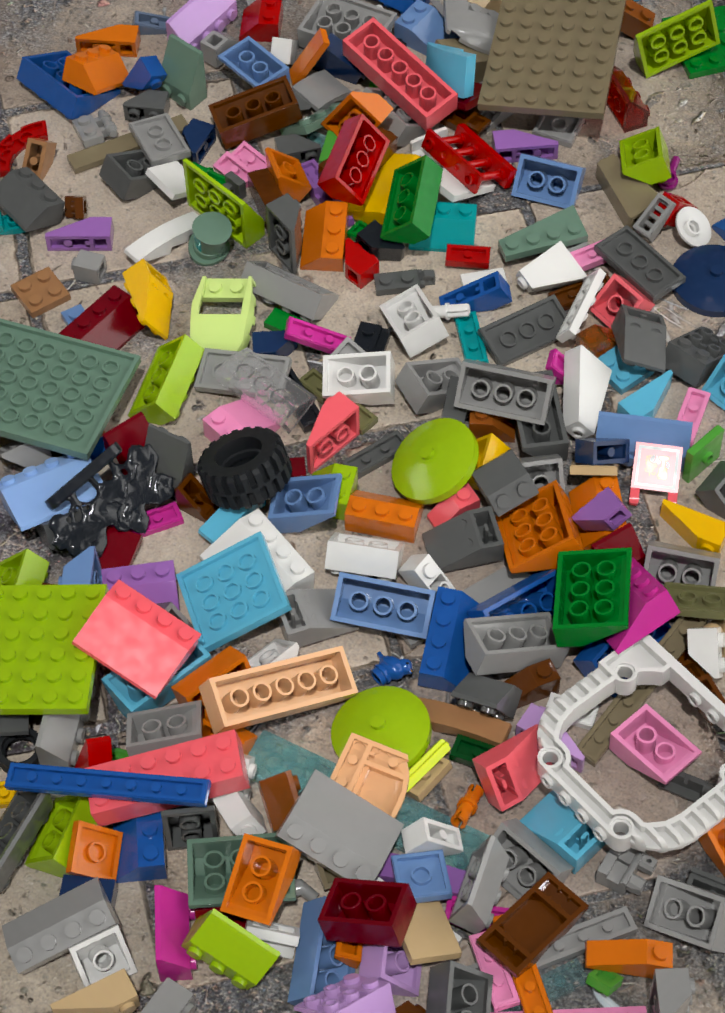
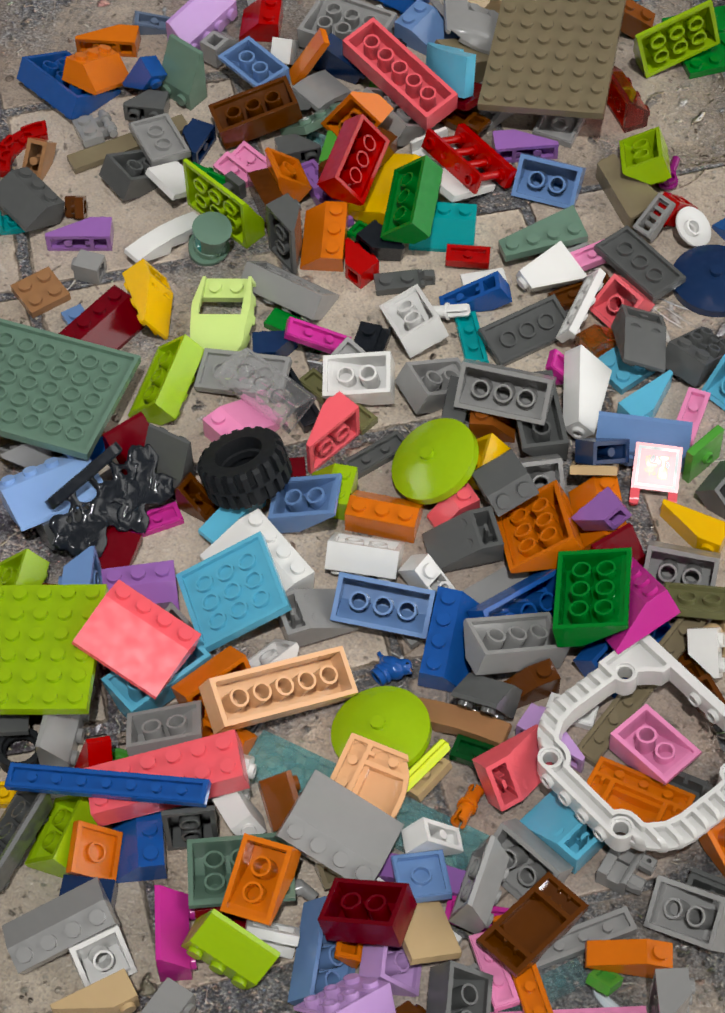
none -> orange slope [586,756,696,834]

